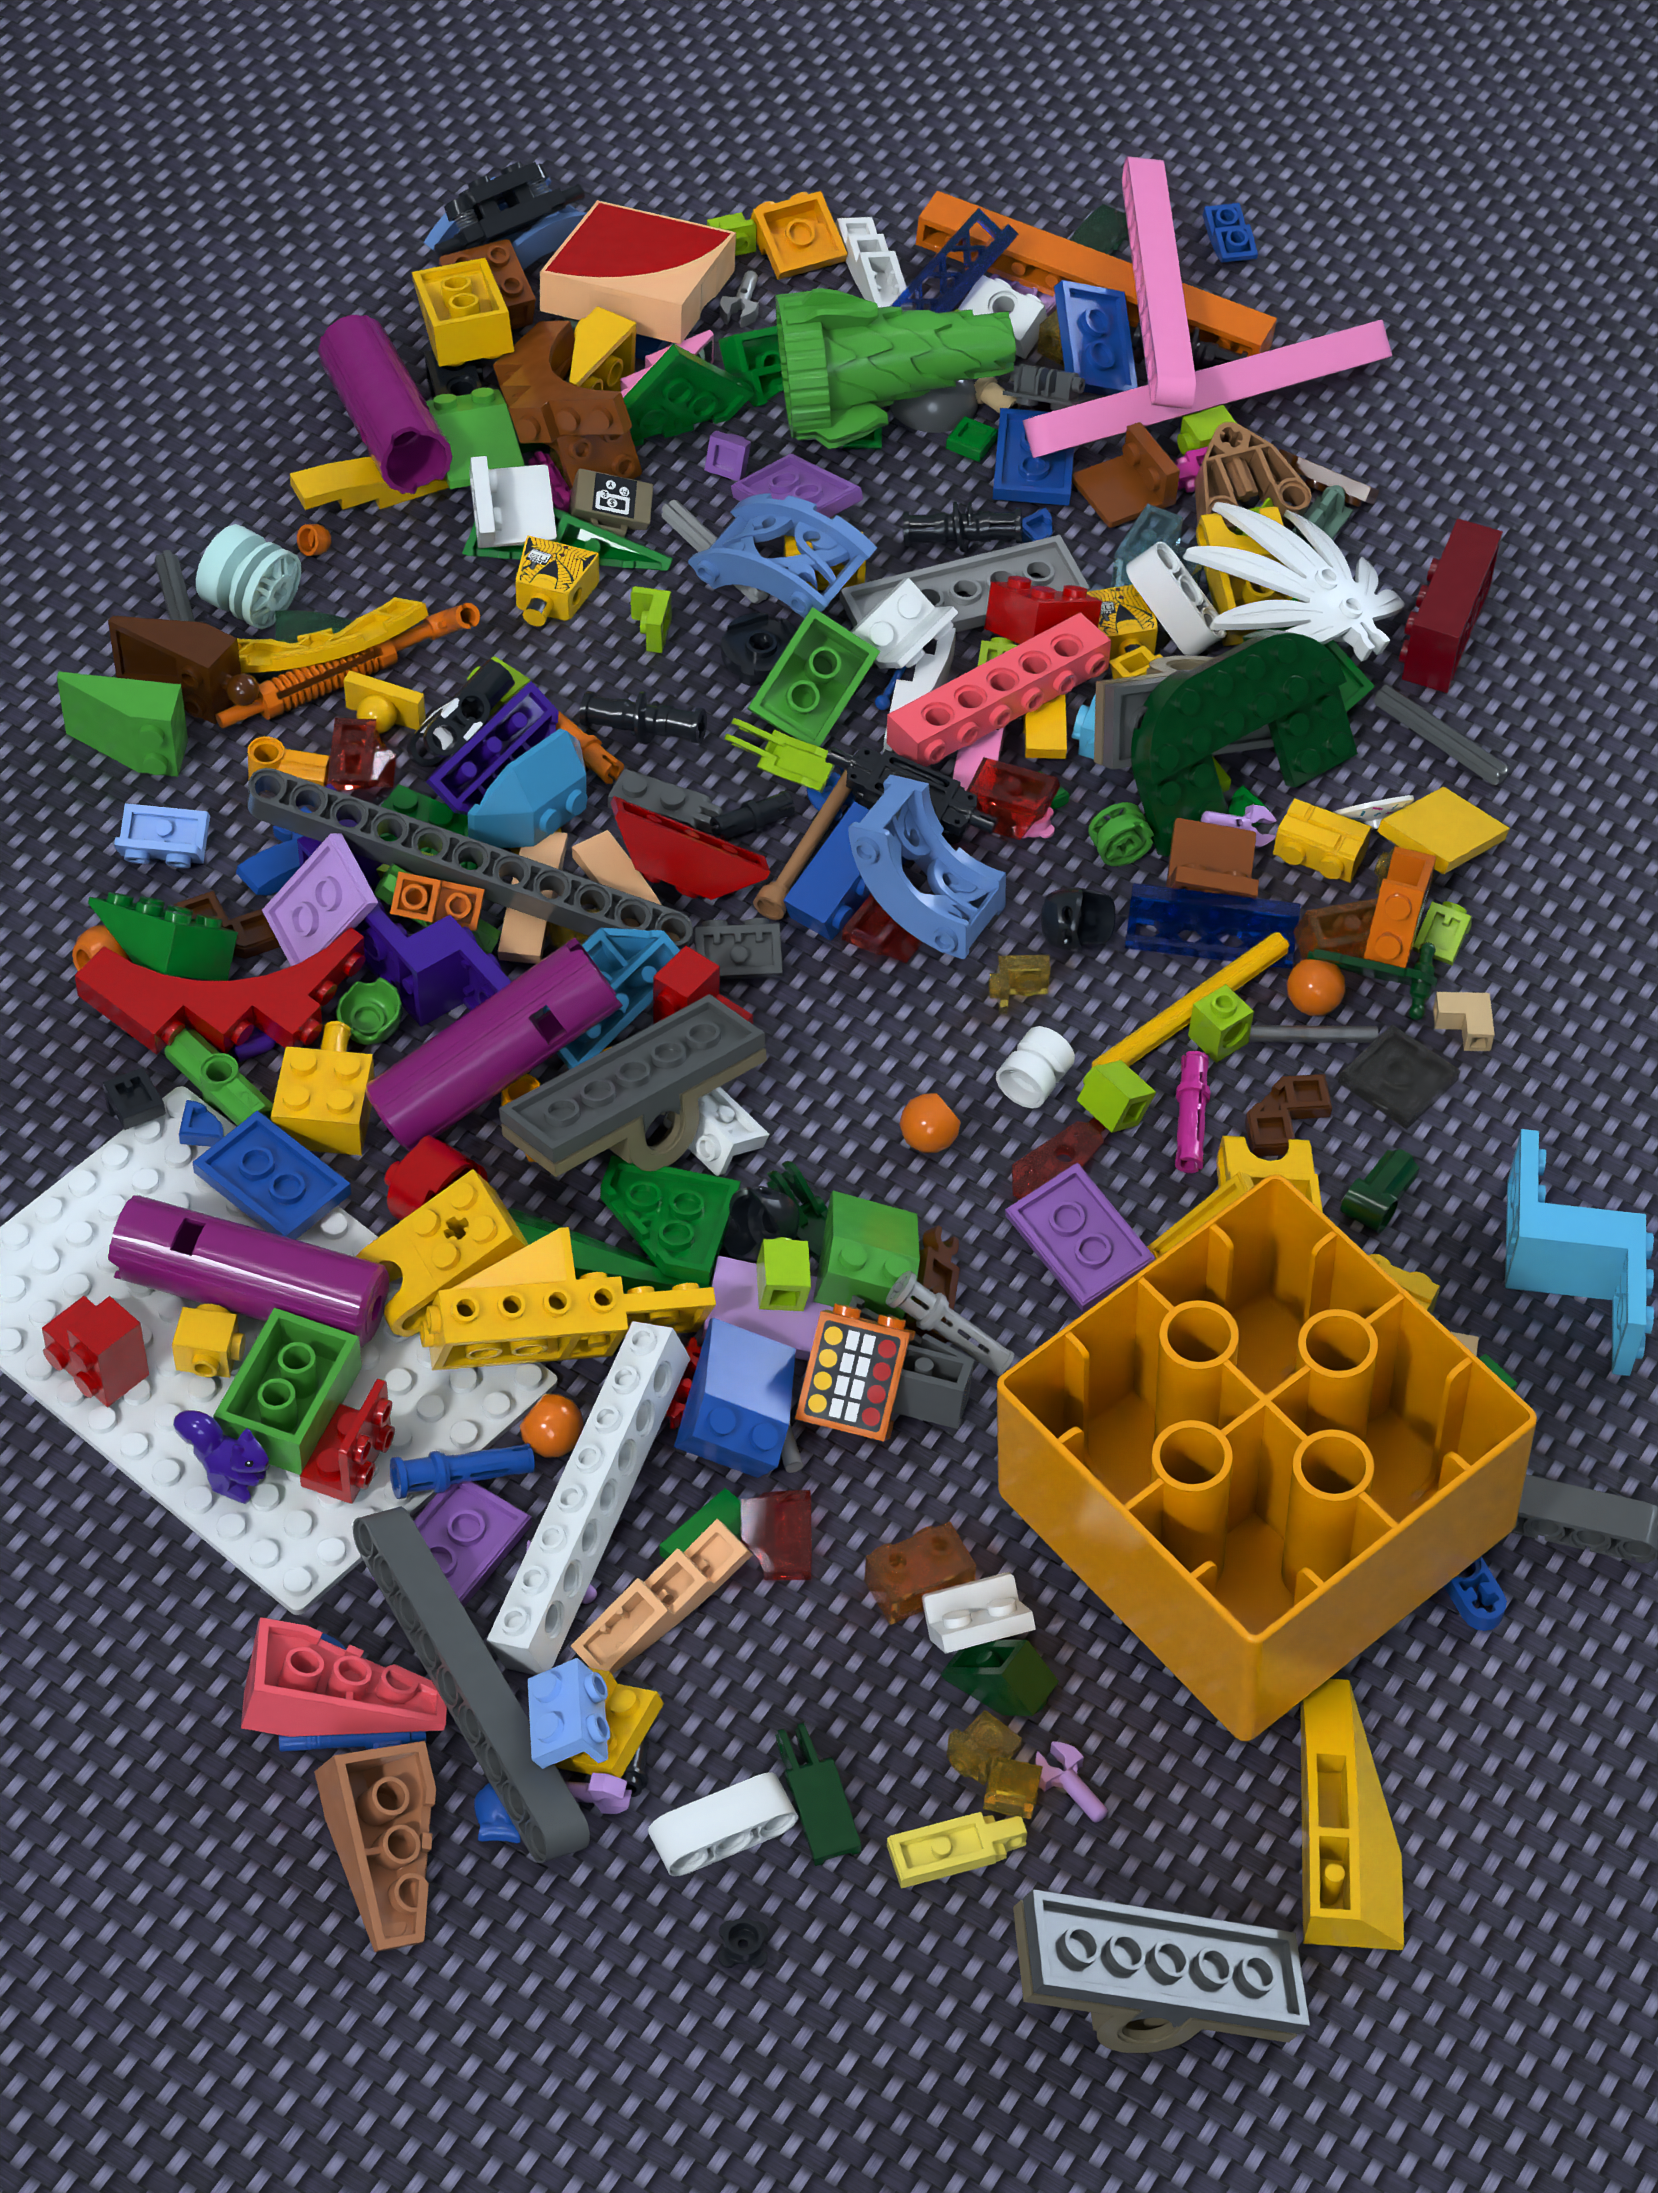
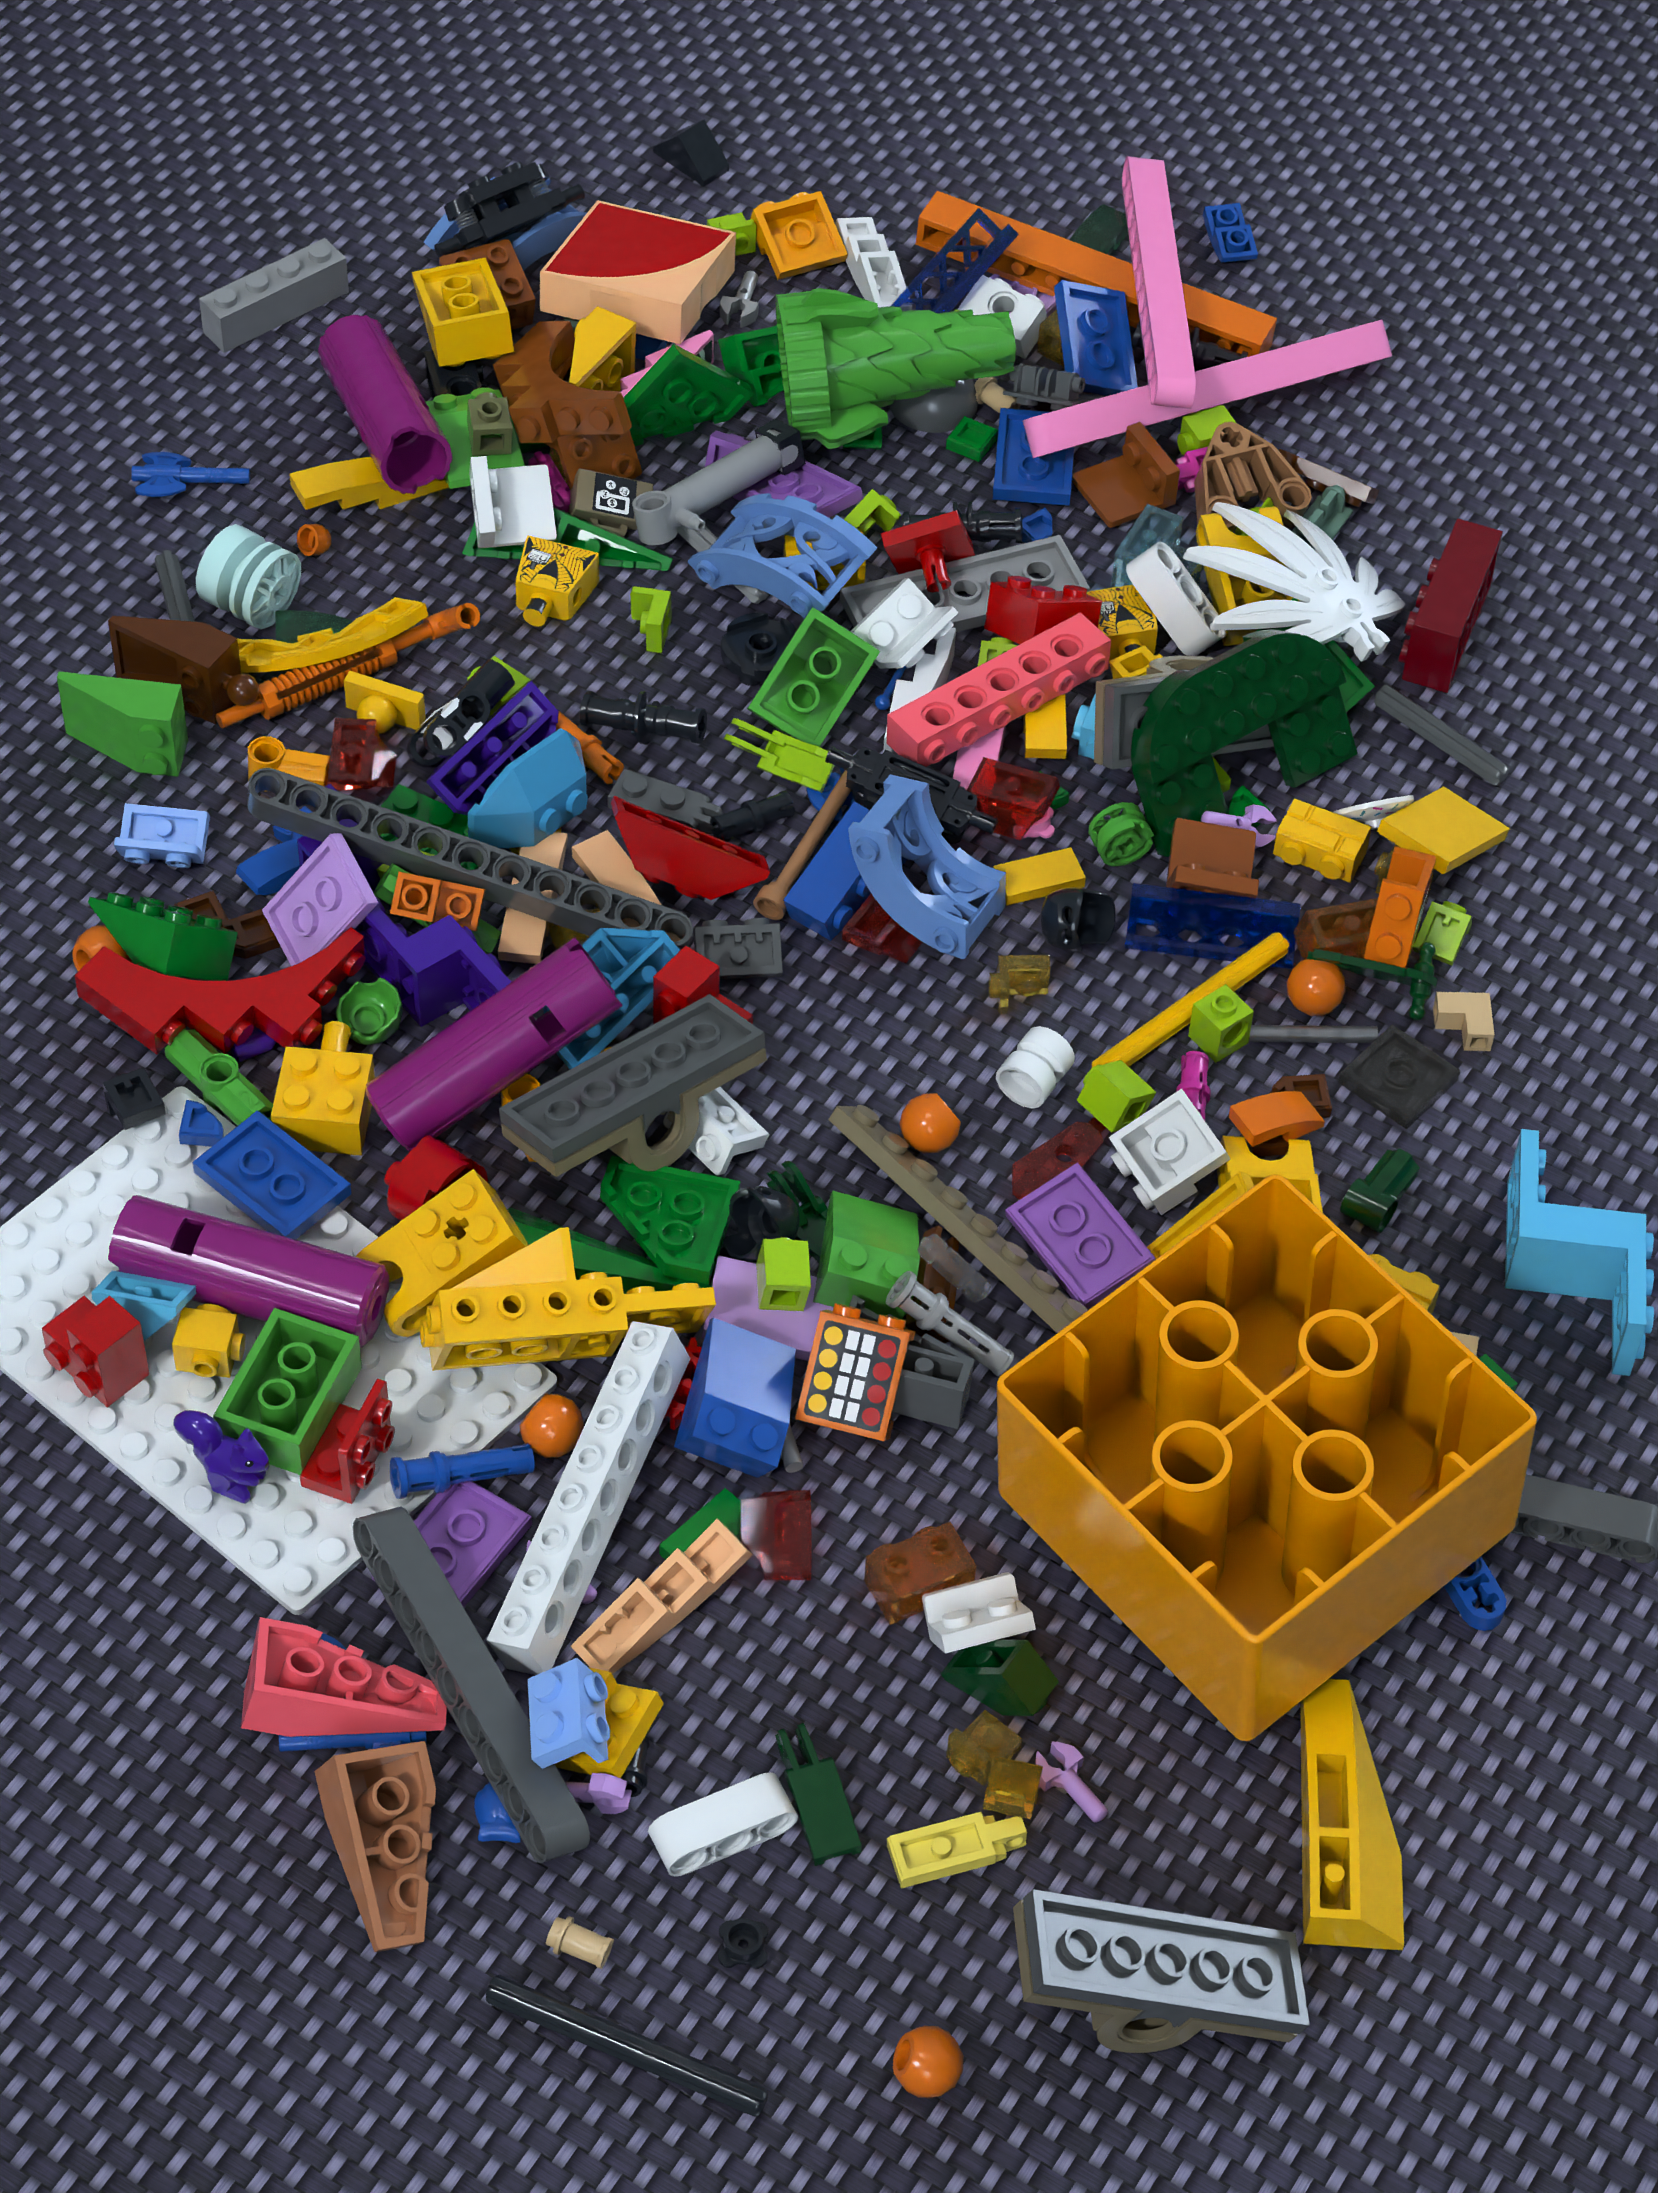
none -> medium azure slope [92,1270,196,1341]
none -> blue piece [132,452,250,497]
none -> light grey brick [199,238,349,353]
none -> olive brick [467,392,513,456]
none -> black axle [486,1975,768,2117]
none -> tan pin [546,1916,614,1969]
none -> light grey piece [632,418,806,545]
none -> black slope [653,119,729,187]
none -> dark tan plate [828,1105,1088,1333]
none -> lime bracket [844,489,901,535]
none -> red tile [881,510,975,593]
none -> orange piece [893,2026,964,2098]
none -> clear axle [917,1234,991,1303]
none -> yellow tile [993,847,1086,905]
none -> white plate [1109,1089,1230,1215]
none -> orange slope [1229,1091,1325,1147]

